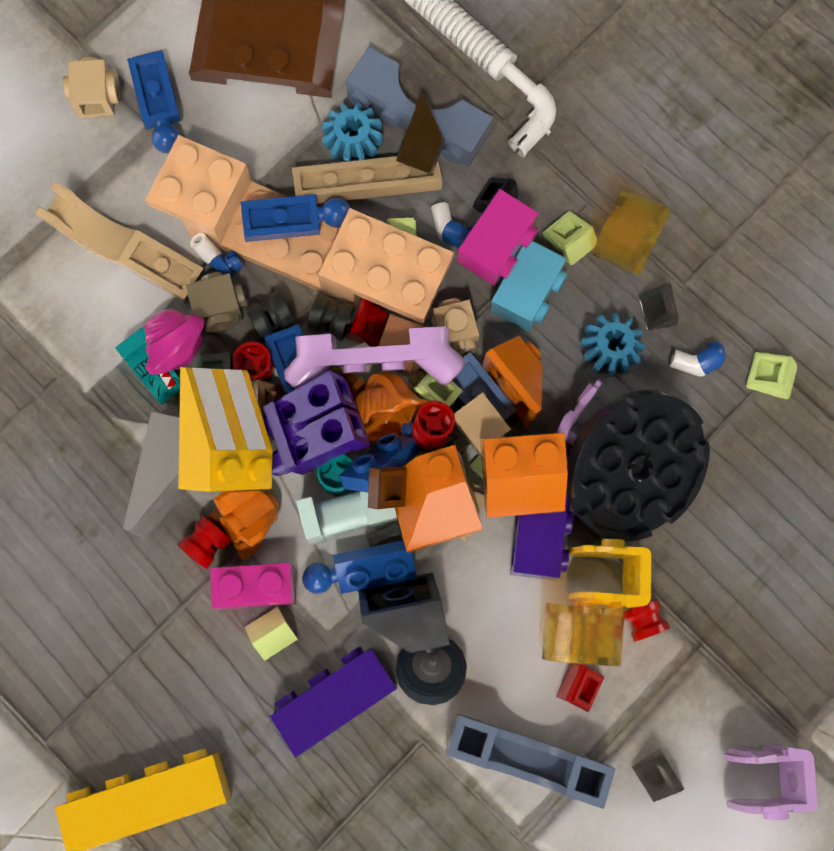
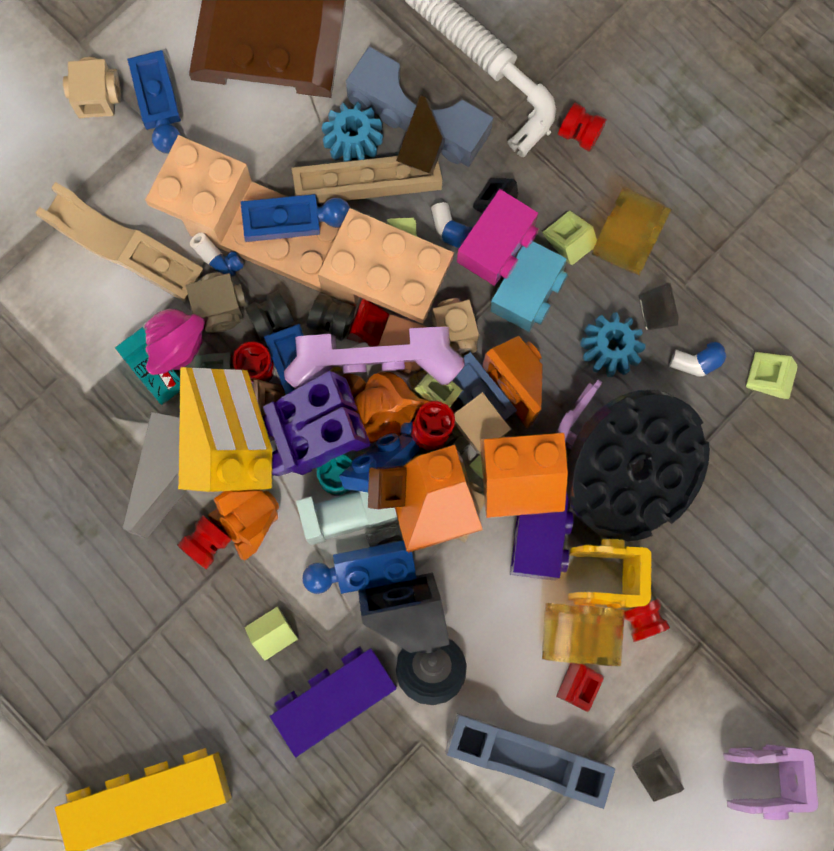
dark pink brick [210,563,296,610] -> none
none -> red wheel [558,102,607,152]

